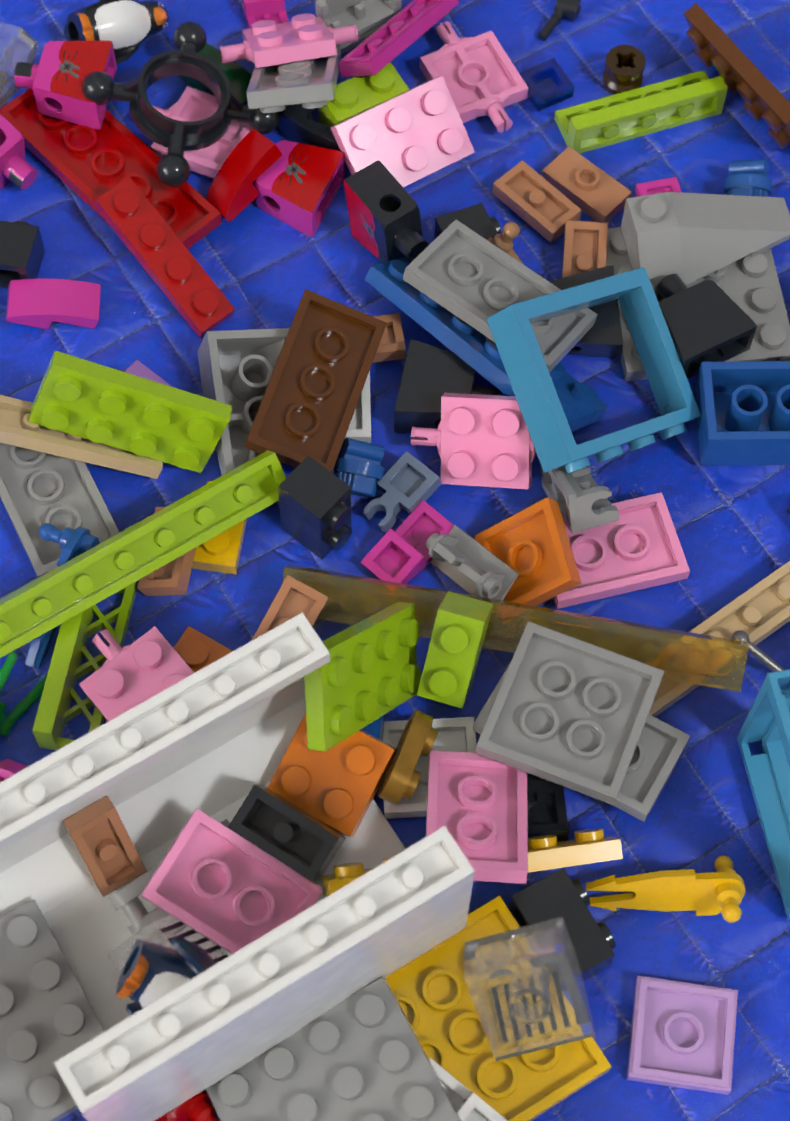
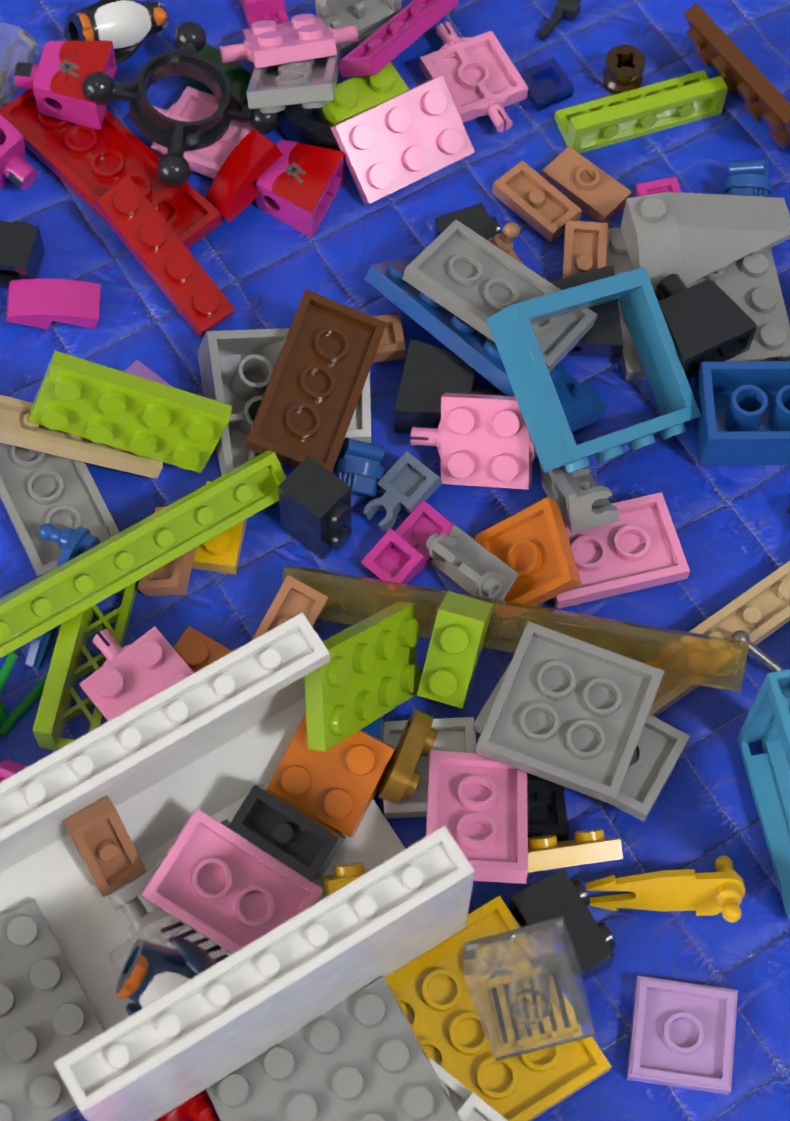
black torso [344,160,429,262] -> none

